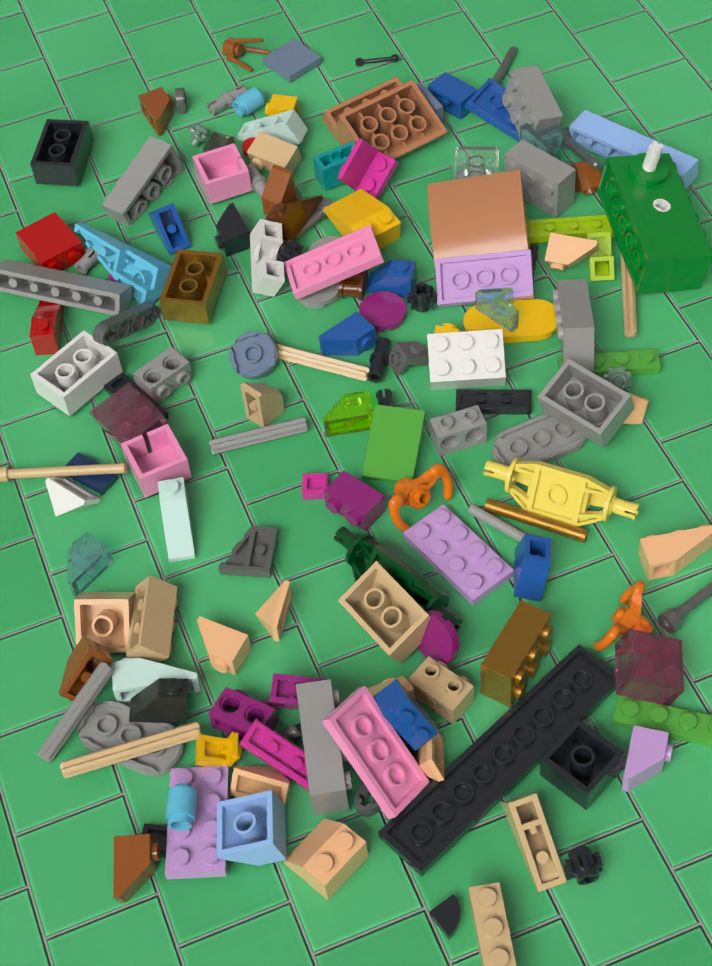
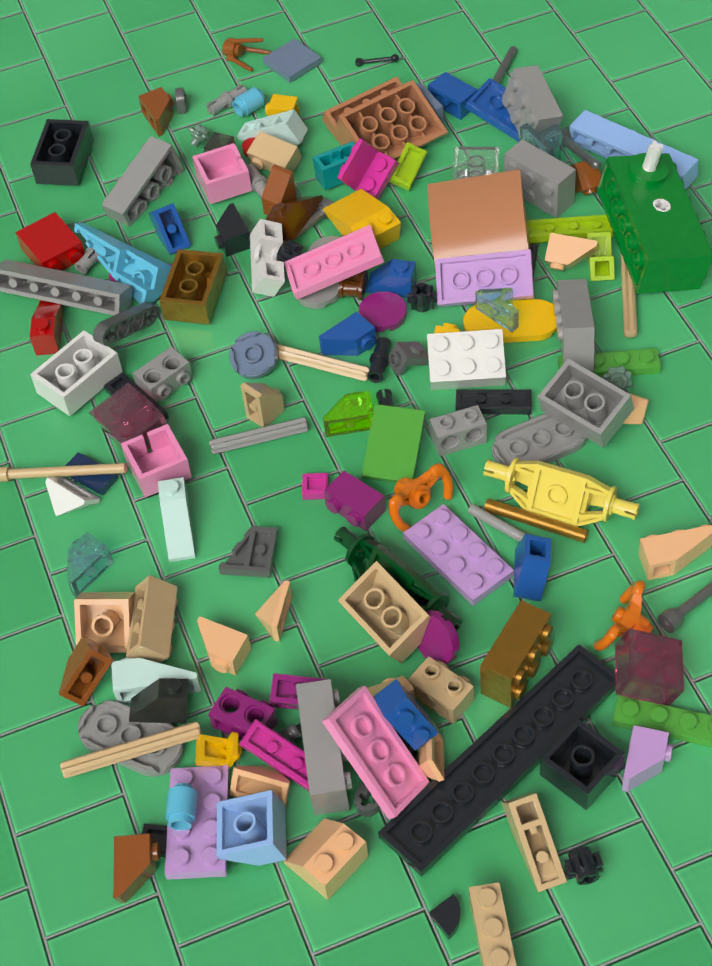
light grey axle [37,662,114,762] -> none
none -> lime tile [389,142,427,191]

